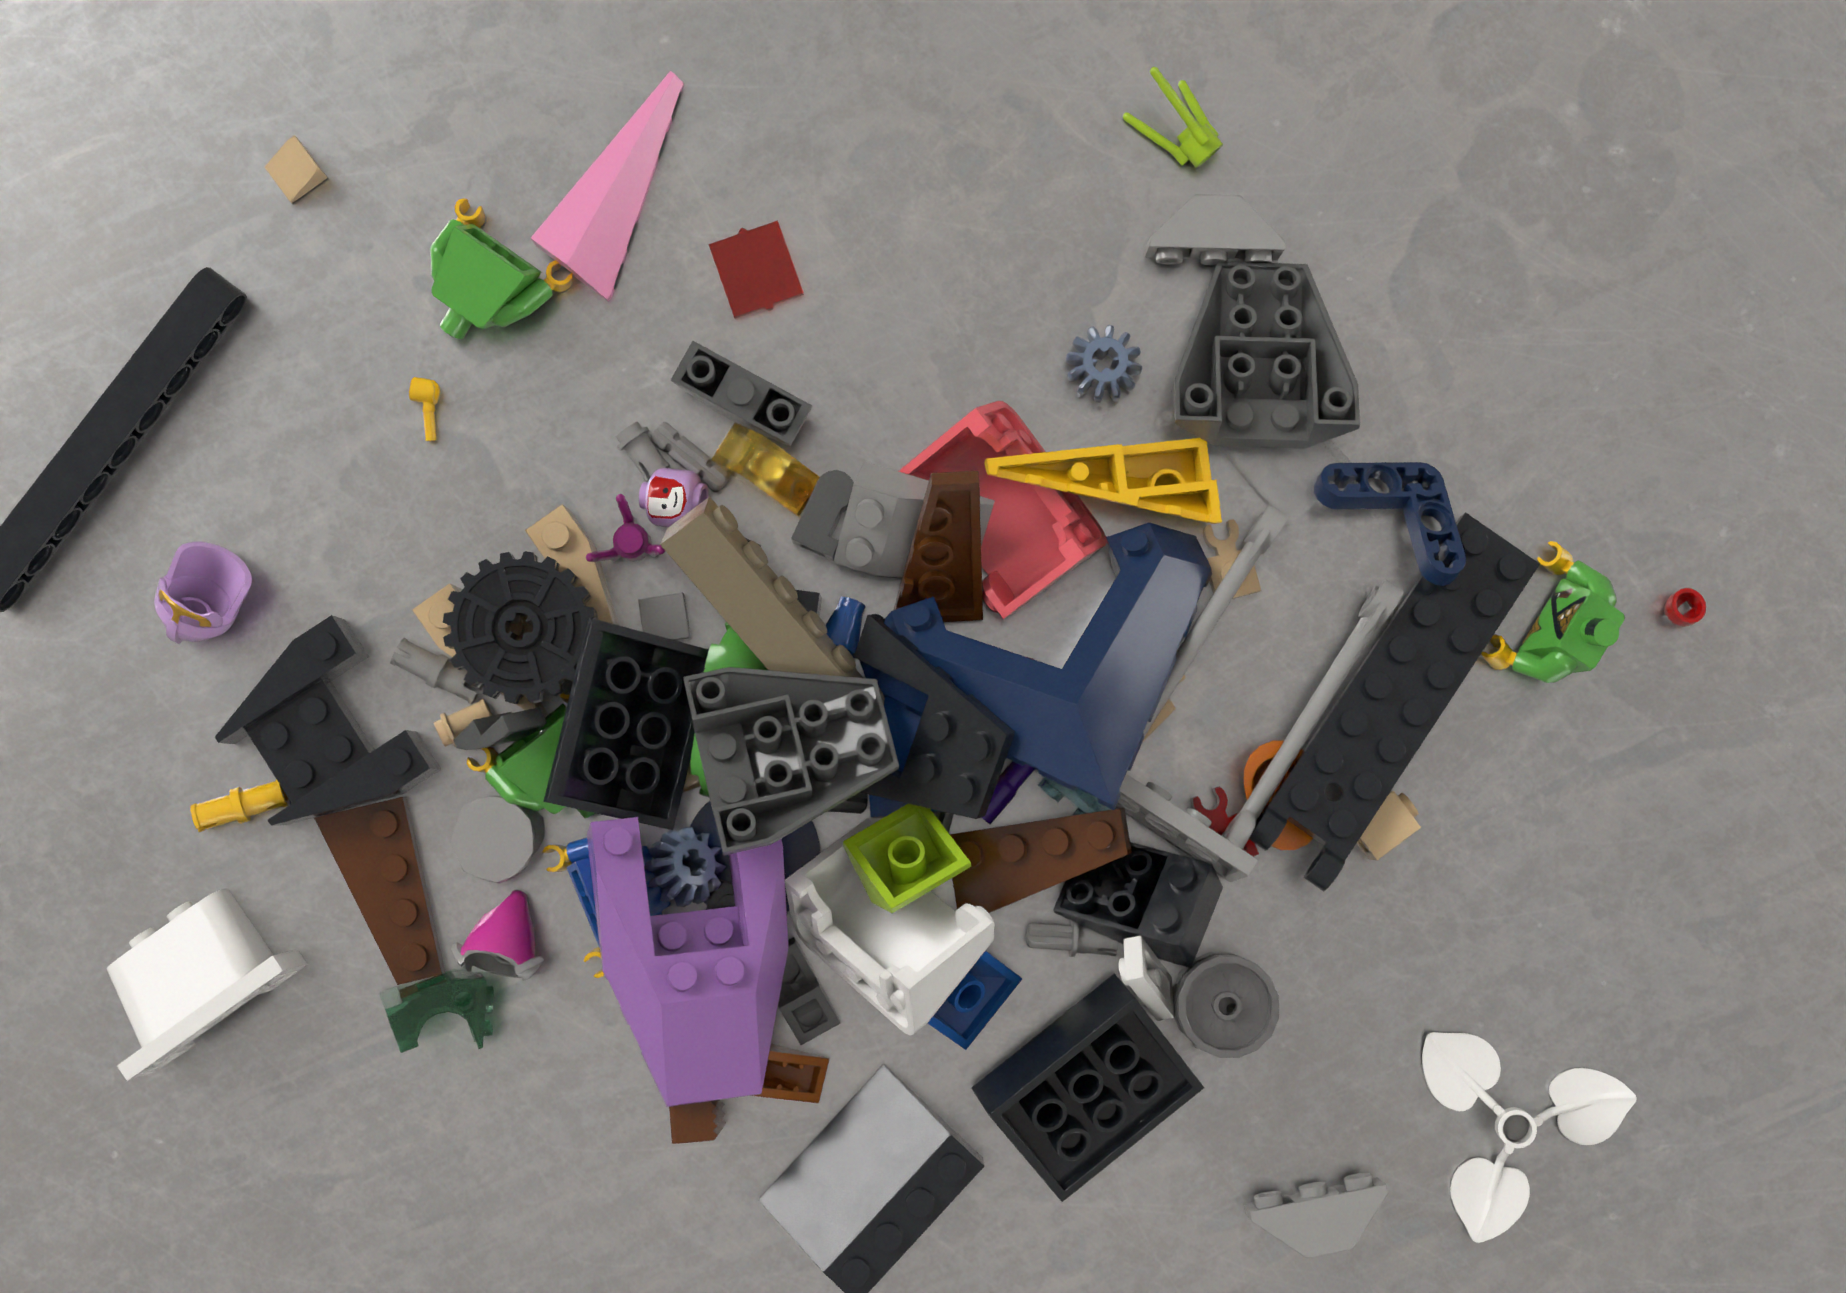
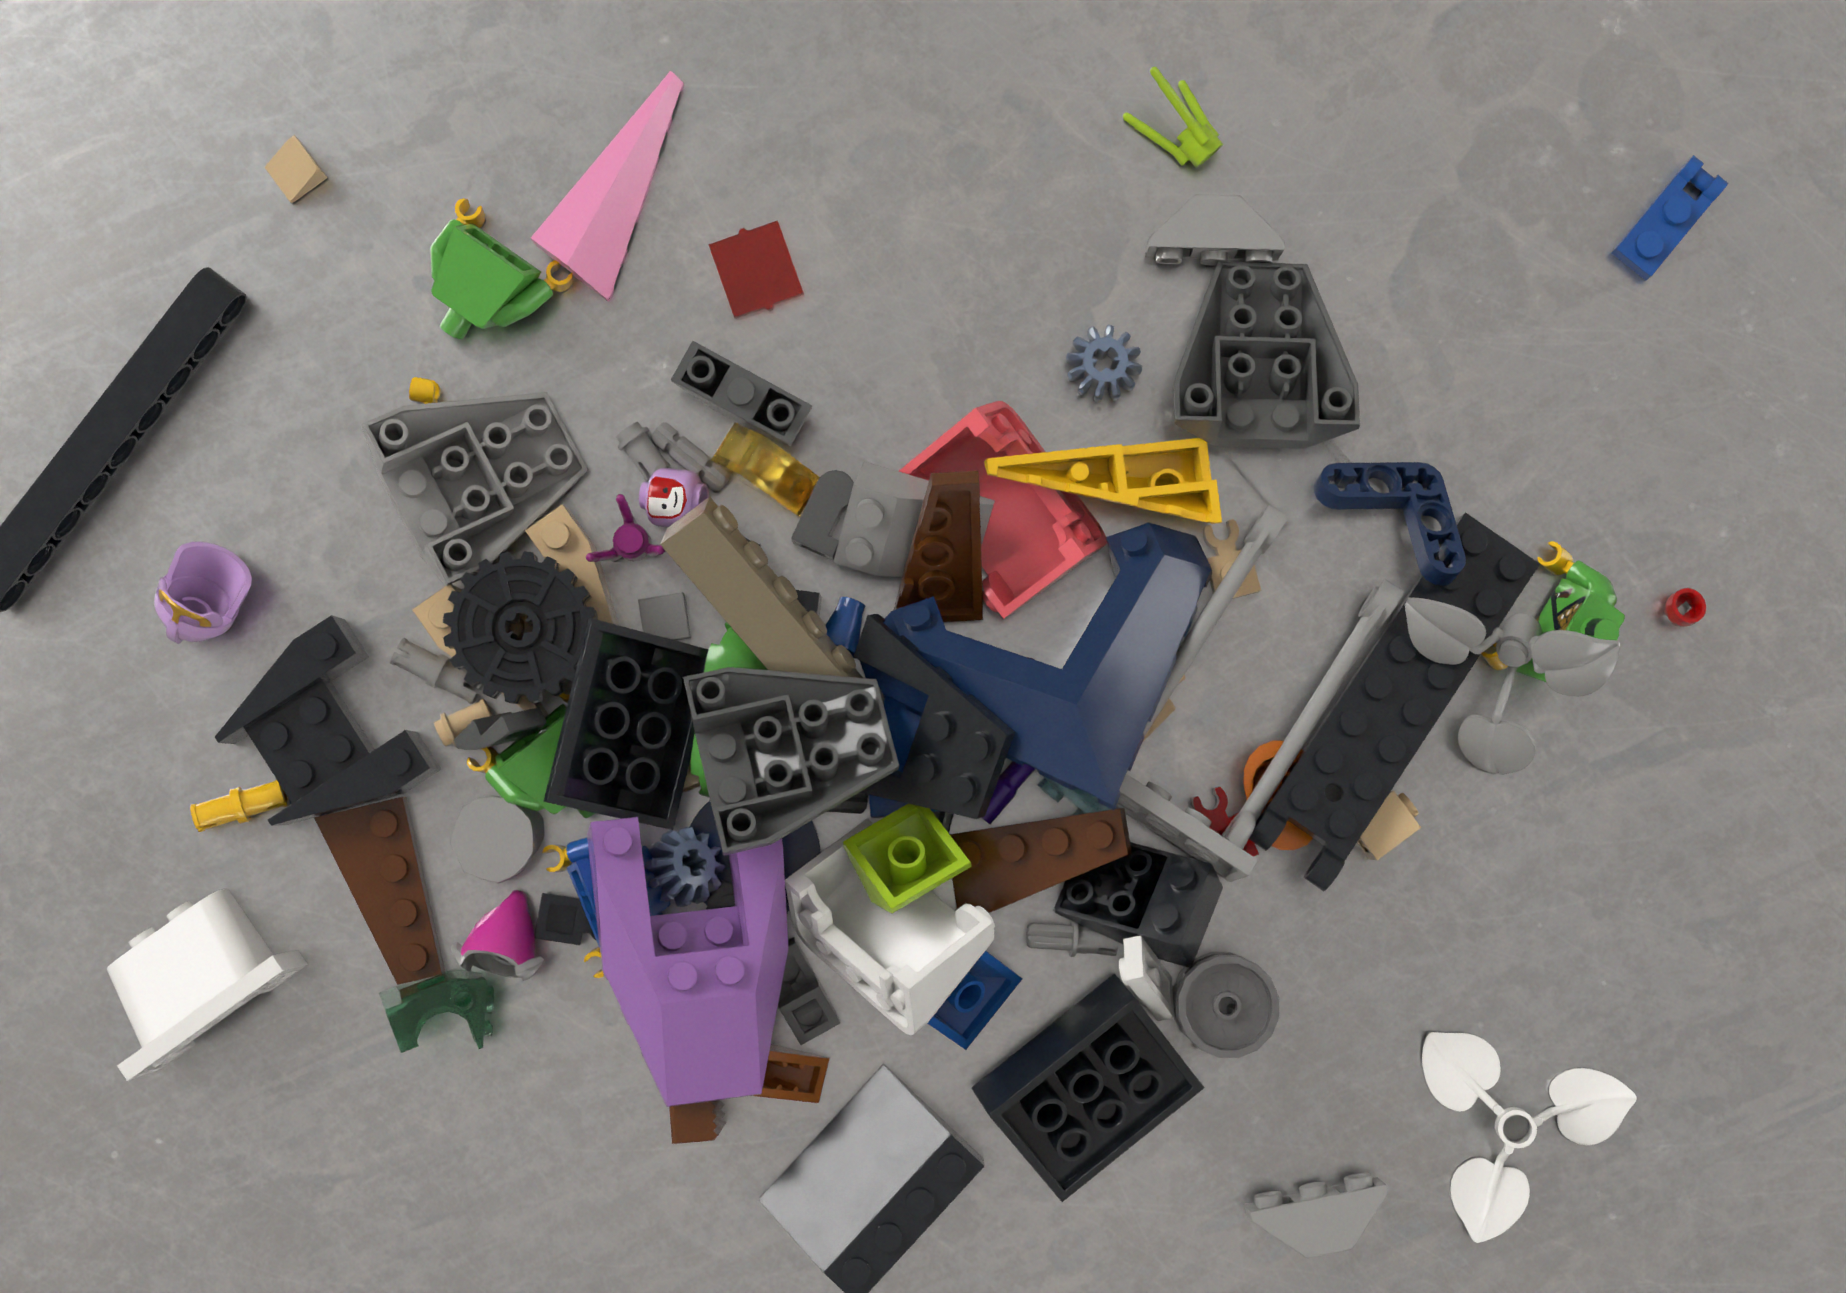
none -> light grey wedge [362,392,588,586]
none -> black plate [534,893,596,945]
none -> light grey plant [1405,597,1620,775]
none -> blue plate [1611,155,1728,281]

